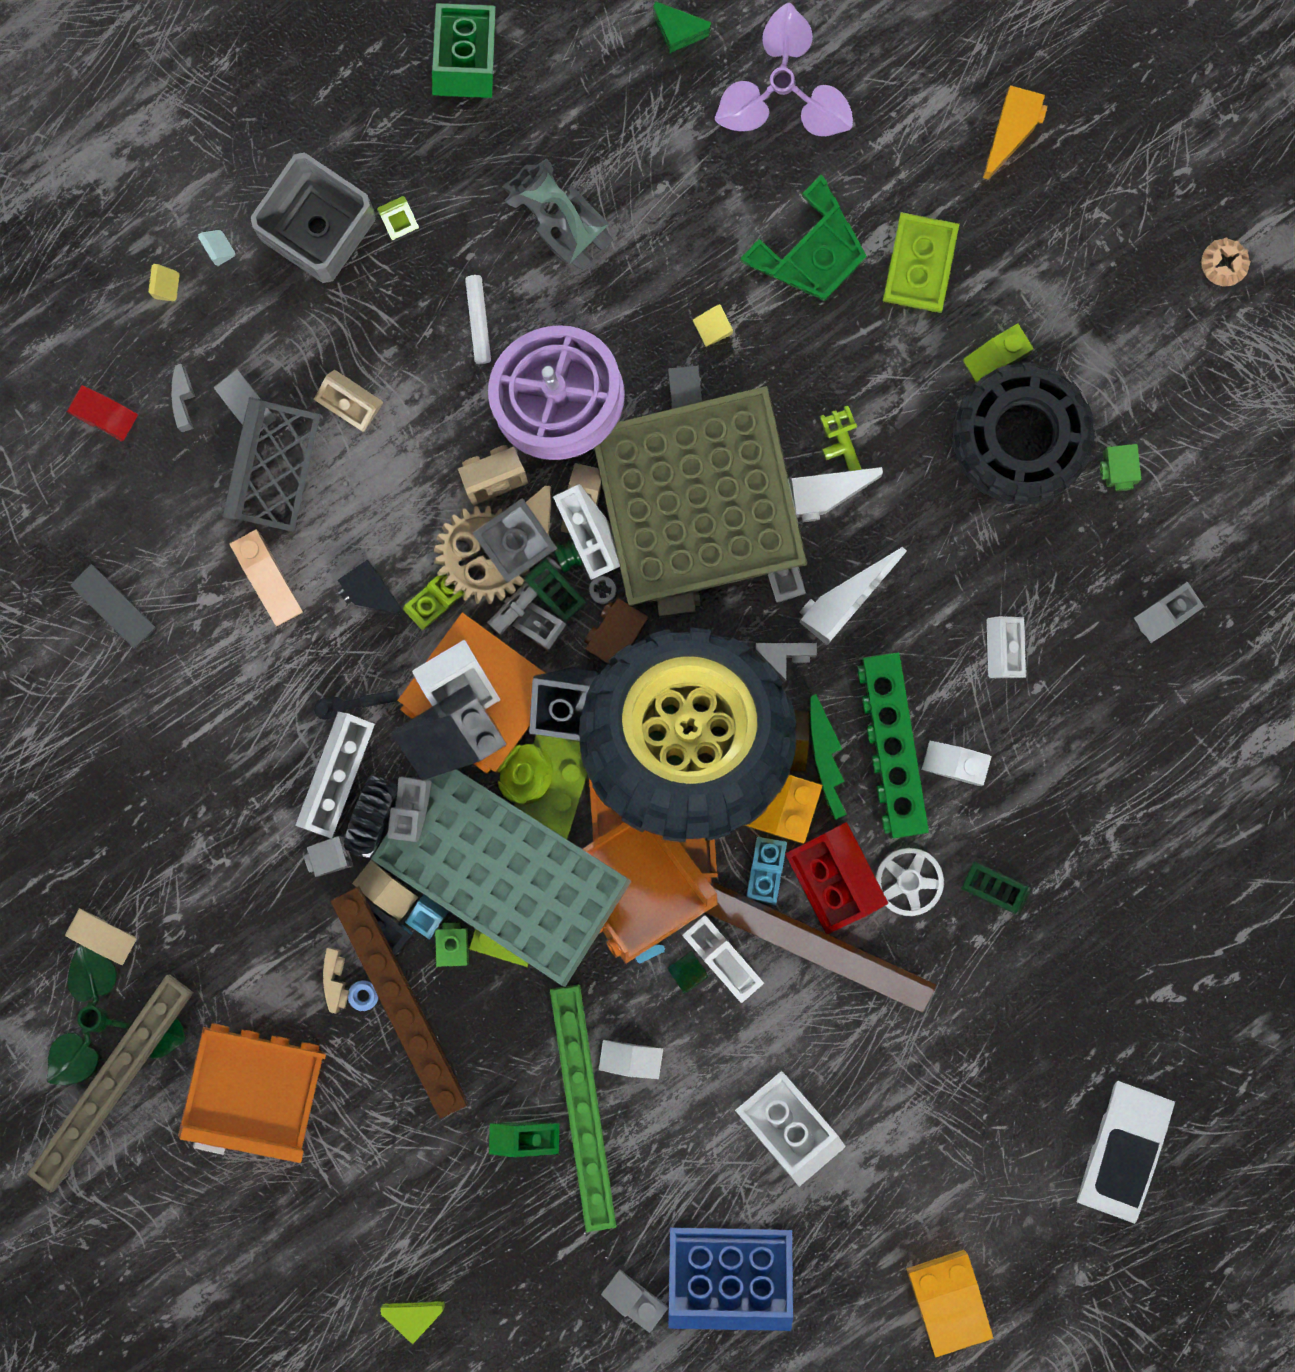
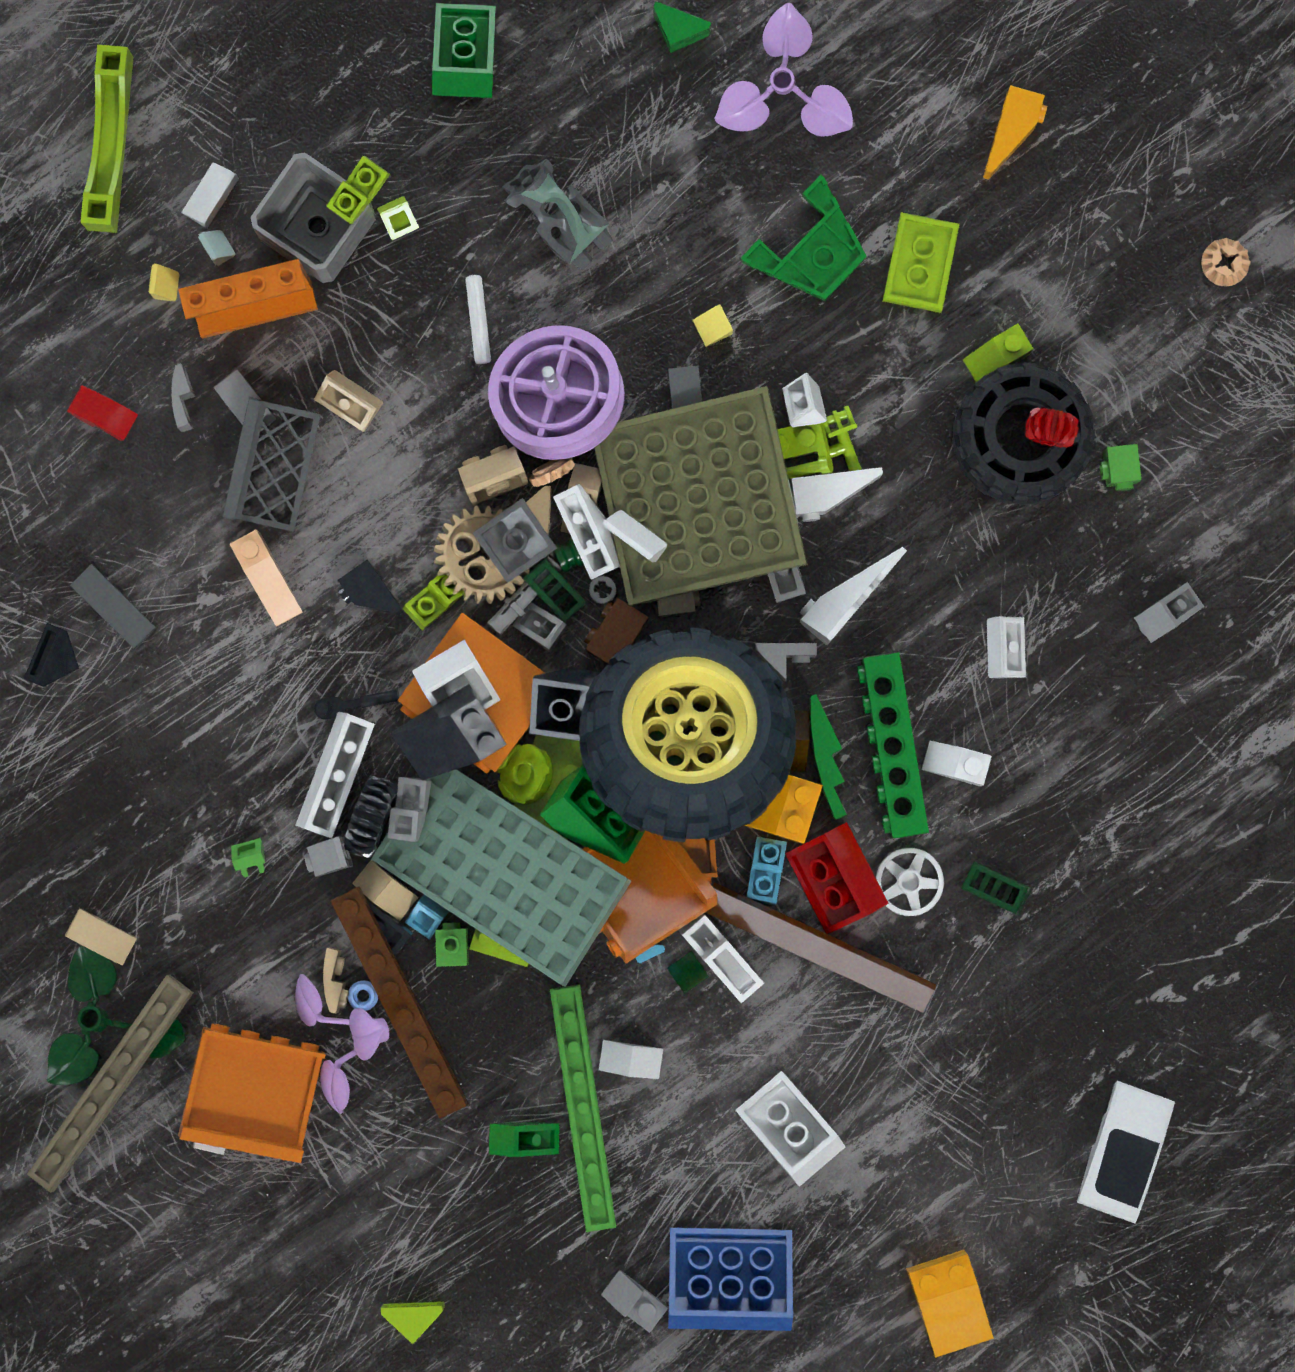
none -> black slope [24,623,79,687]
none -> lime arch [81,45,134,233]
none -> orange panel [178,259,318,339]
none -> white slope [181,162,239,229]
none -> bright green tile [231,838,265,878]
none -> lavender plant [295,974,389,1114]
none -> lime slope [326,156,390,224]
none -> light nougat gear [529,458,575,487]
none -> green slope [540,764,646,864]
none -> white slope [603,510,667,563]
none -> lime plate [778,423,833,479]
none -> white slope [782,373,827,427]
none -> red gear [1025,408,1079,448]

